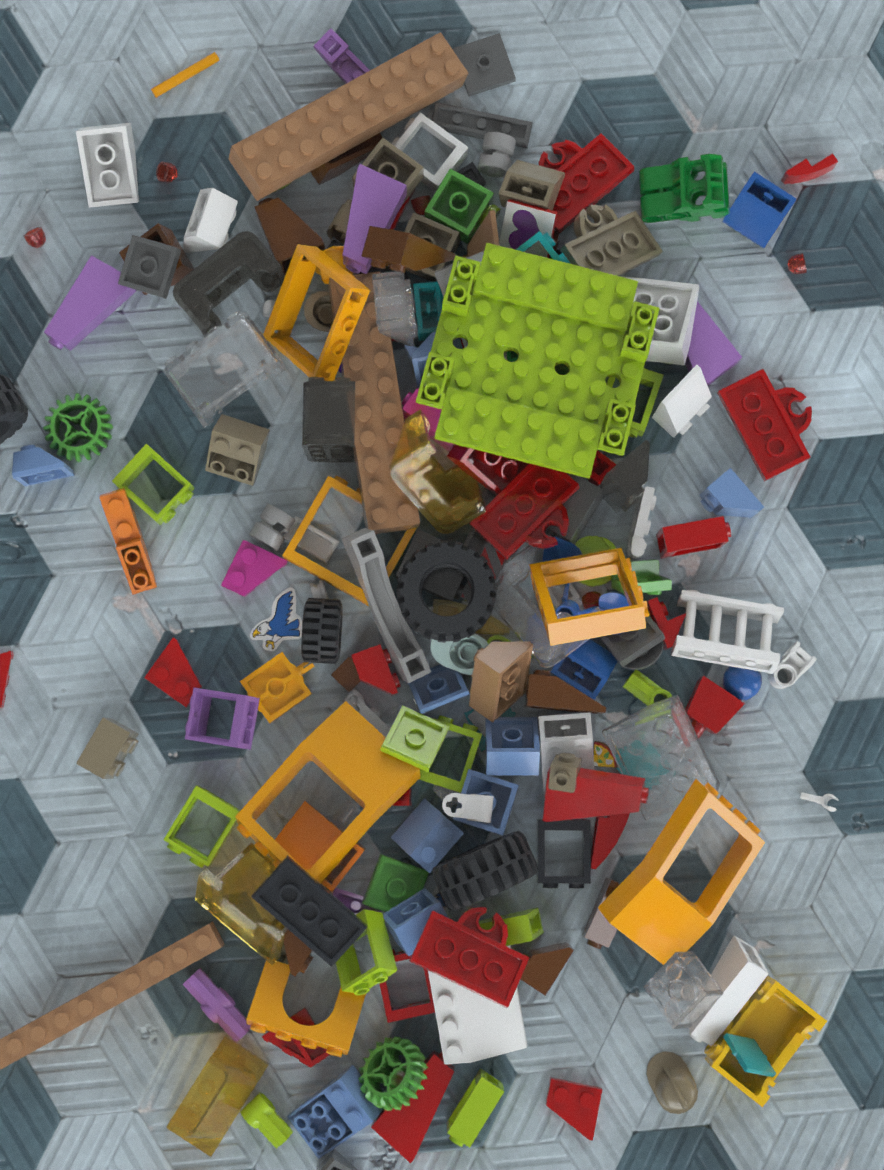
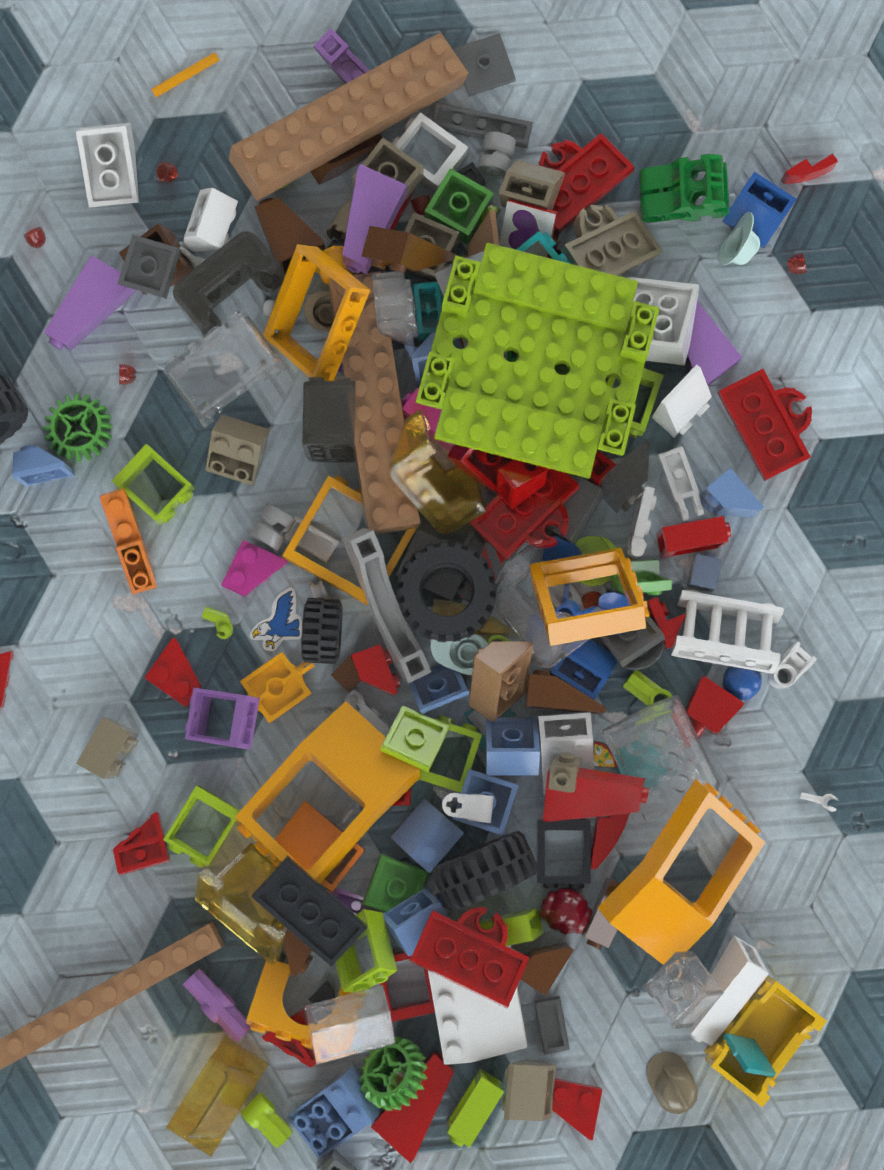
none -> red wing [112,812,170,876]
none -> clear red hinge [119,364,137,385]
none -> white hand [179,246,211,275]
none -> lime arm [202,606,233,639]
none -> clear slope [304,986,395,1065]
none -> black tile [308,980,335,1018]
none -> red torso [496,460,550,510]
none -> dark tan slope [502,1059,556,1121]
none -> dark grey tile [534,996,570,1055]
none -> dark red hair [539,888,592,935]
none -> white hinge [657,446,704,521]
none -> sand blue brick [687,551,722,592]
none -> light aqua piece [718,212,760,265]

